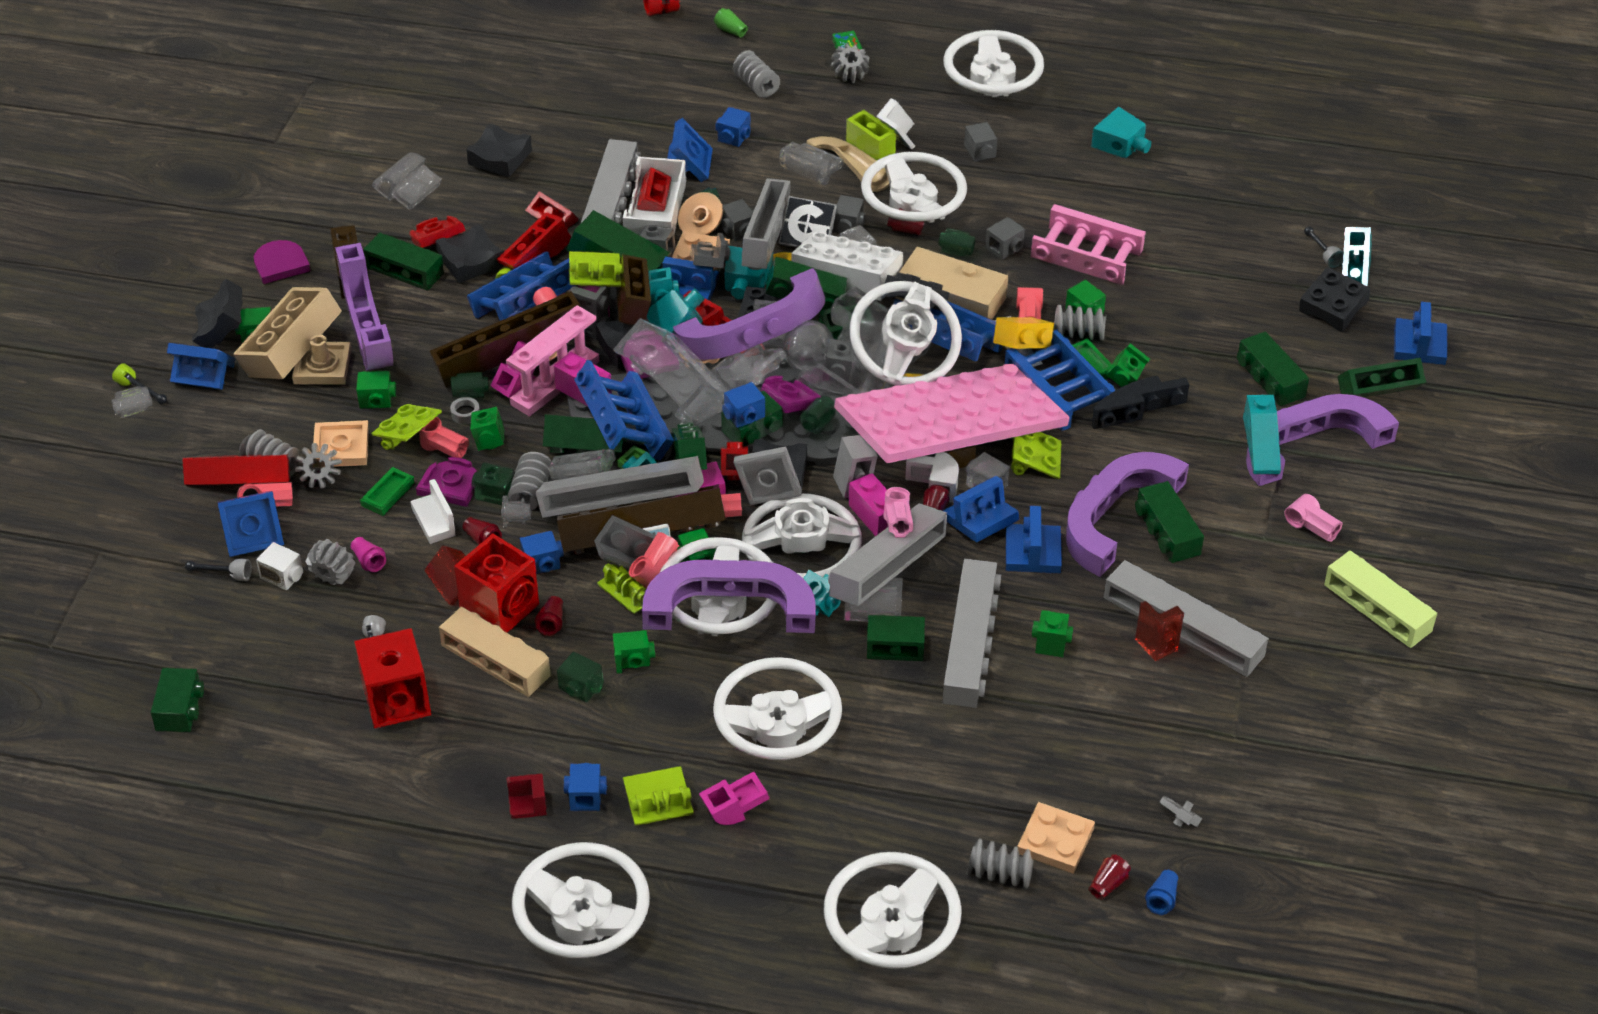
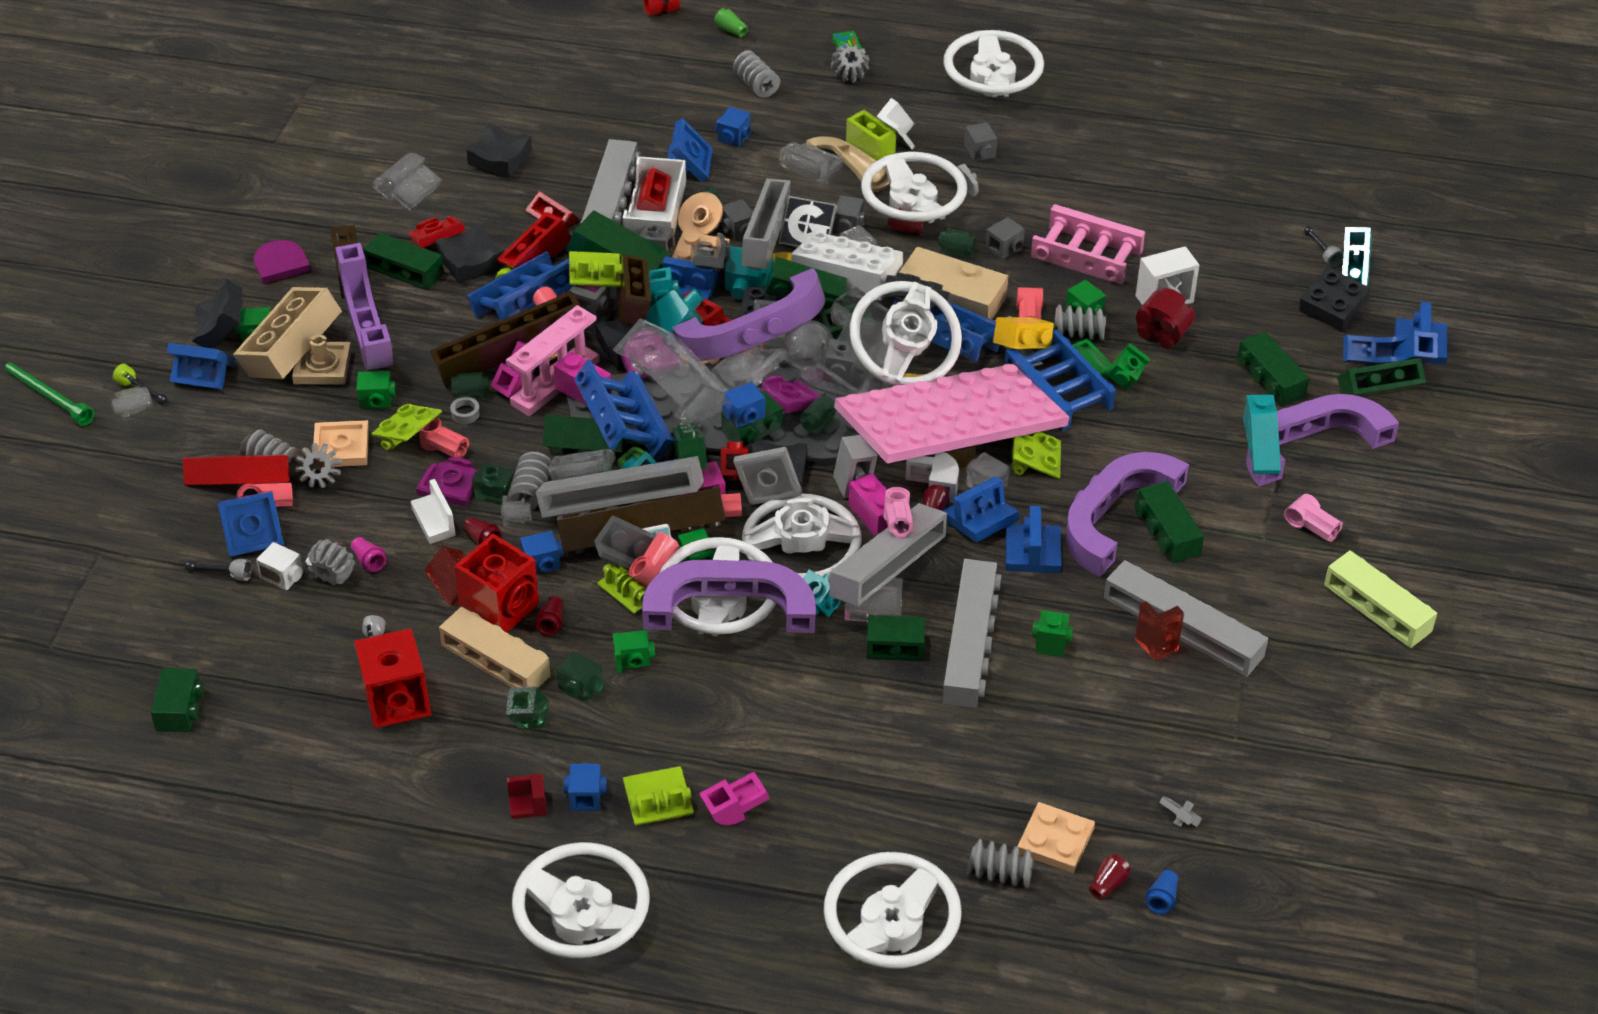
green tile [360,467,415,516] -> none
green brick [470,407,505,451] -> none
white piece [713,657,842,760] -> none
teal torso [1091,107,1152,158] -> none
black slope [1092,375,1190,429] -> none
none -> green piece [5,362,95,426]
none -> clear green brick [506,686,549,729]
none -> light grey piece [957,164,979,197]
none -> white brick [1136,246,1199,305]
none -> dark red brick [1136,288,1195,349]
none -> blue arch [1343,331,1438,367]

